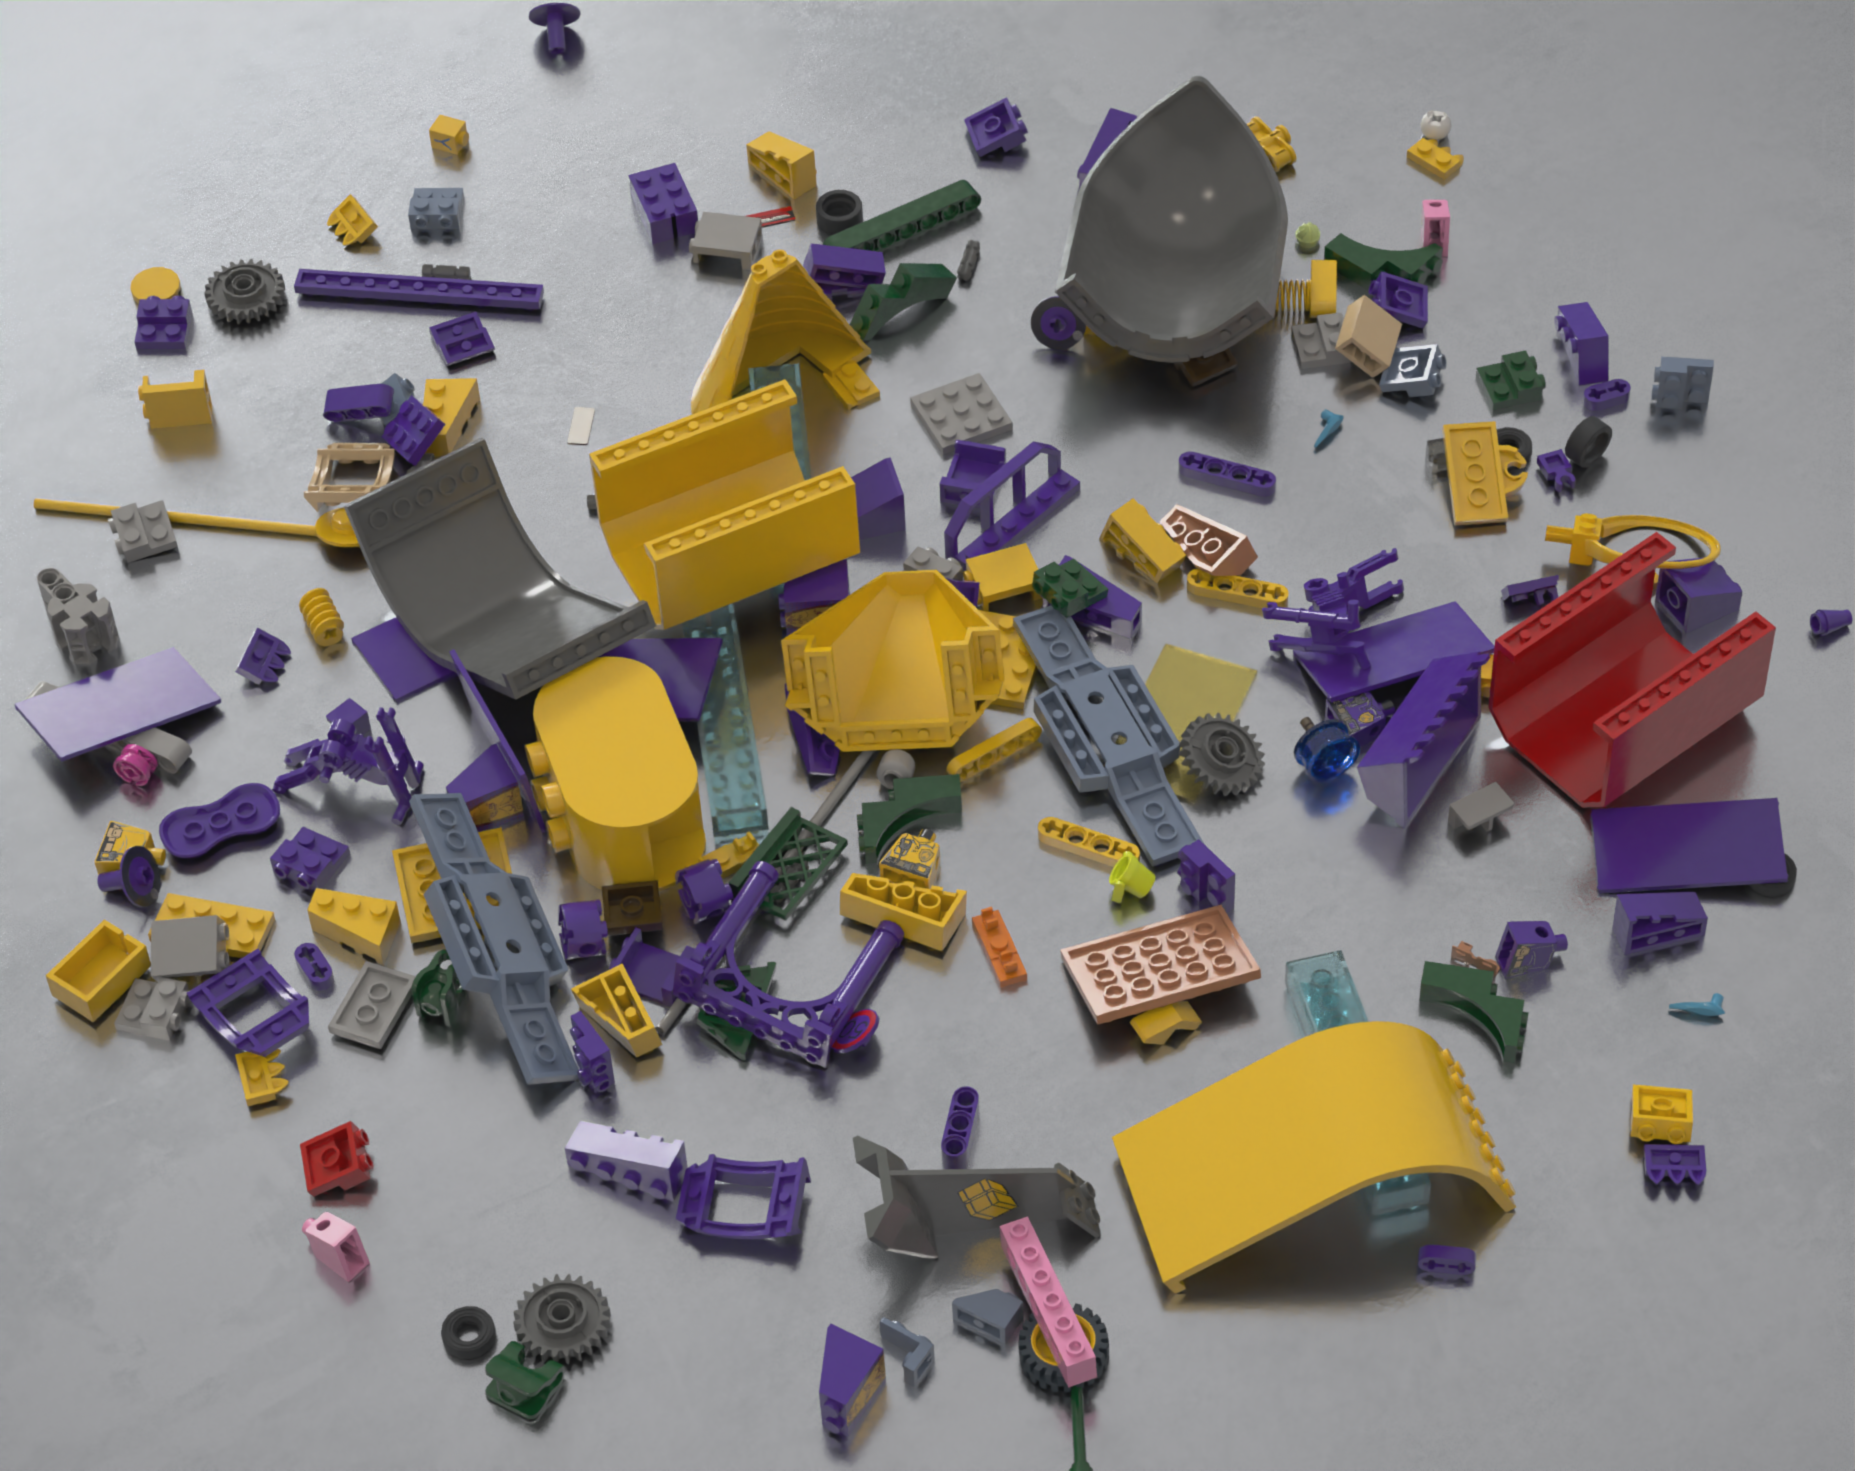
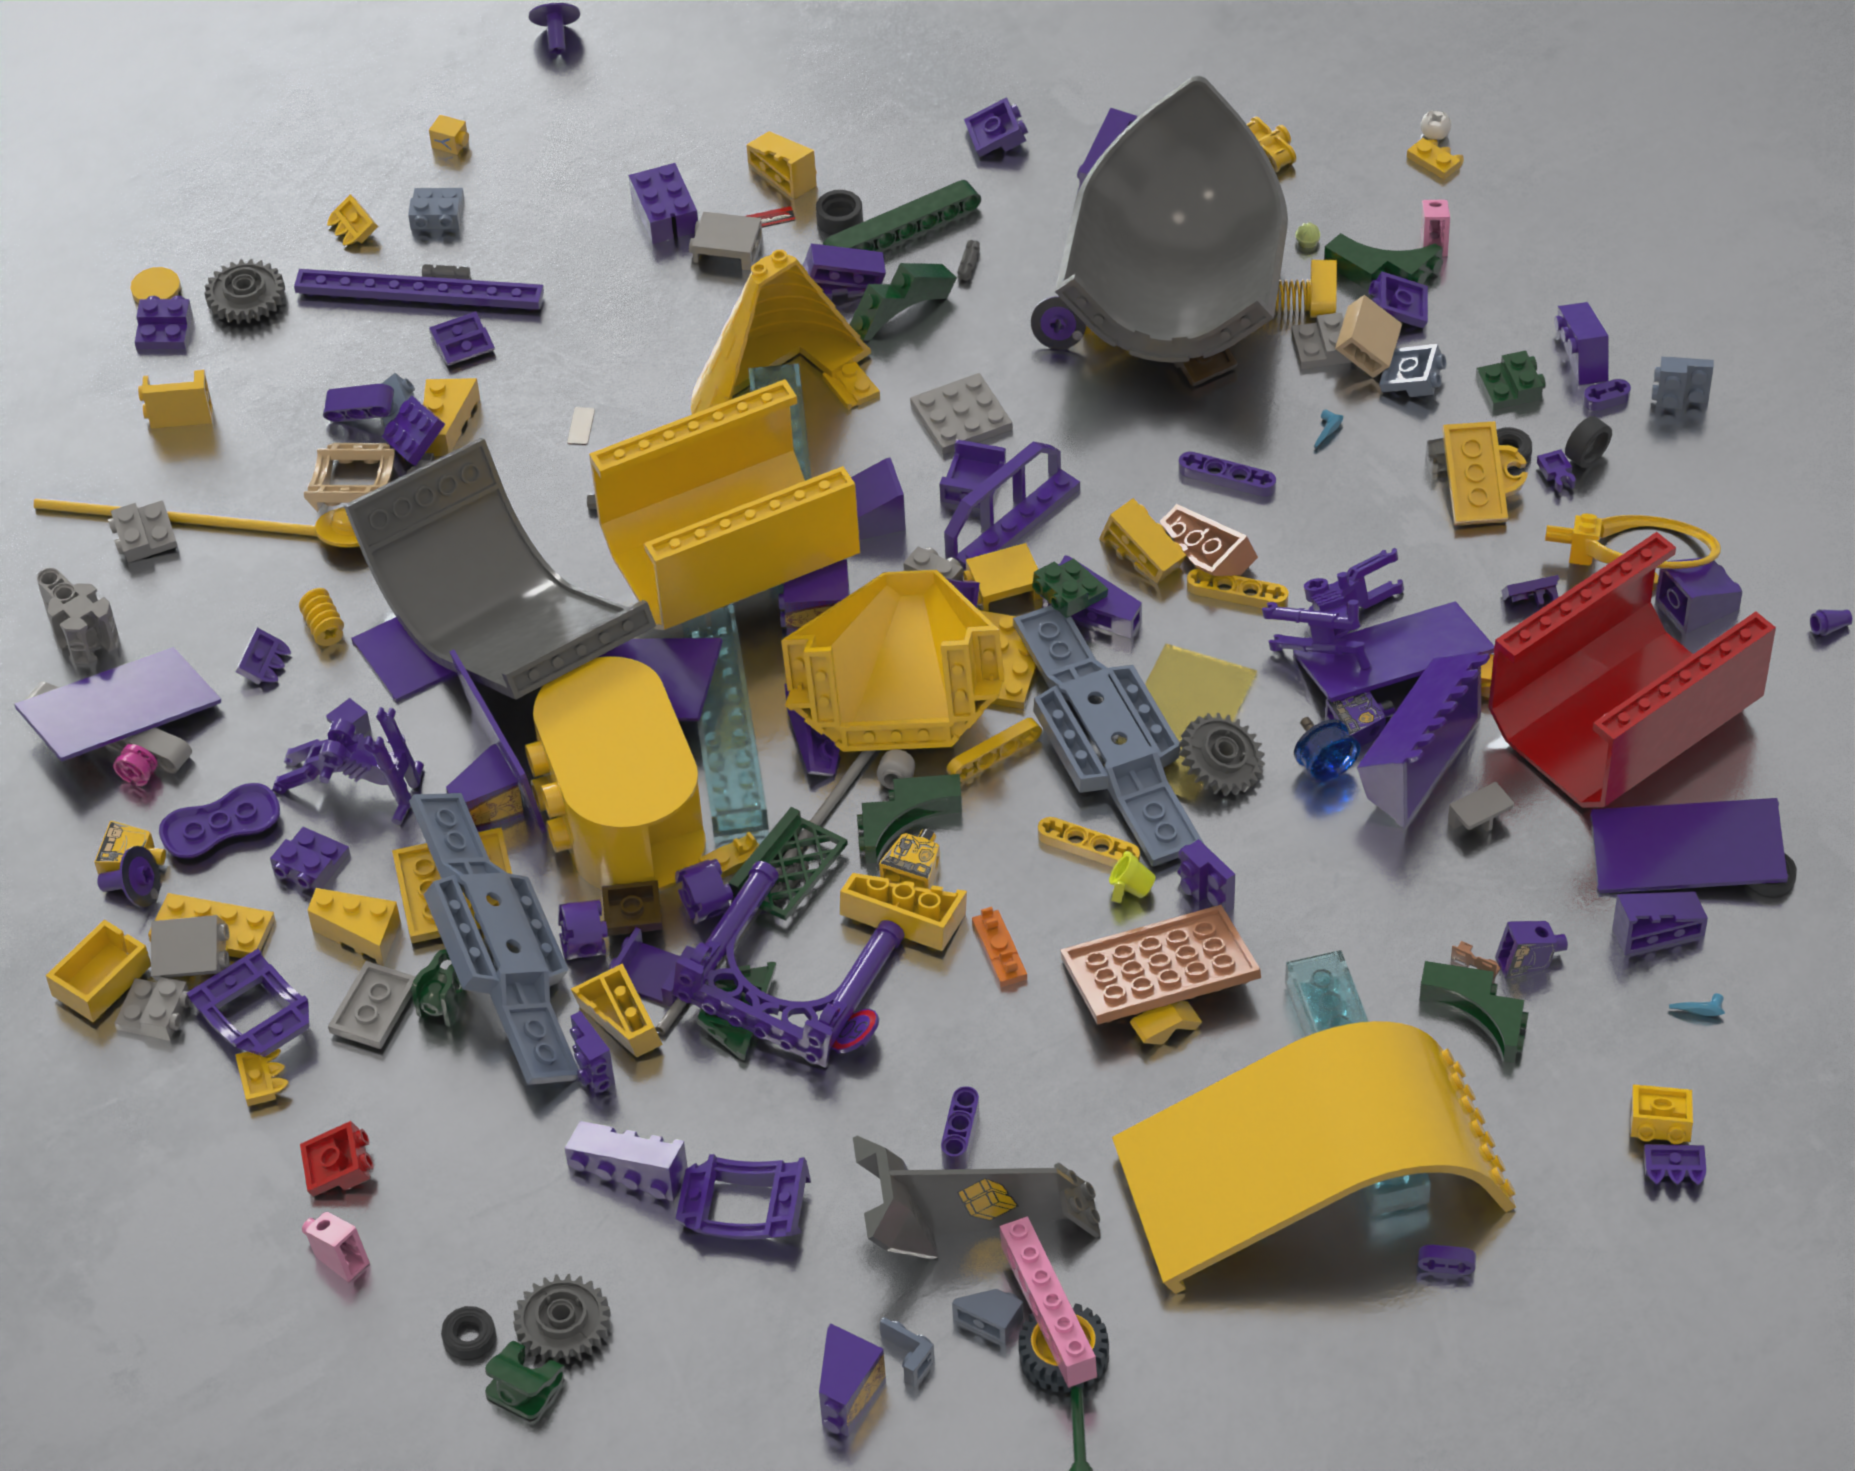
dark purple beam [294,943,334,991] -> none

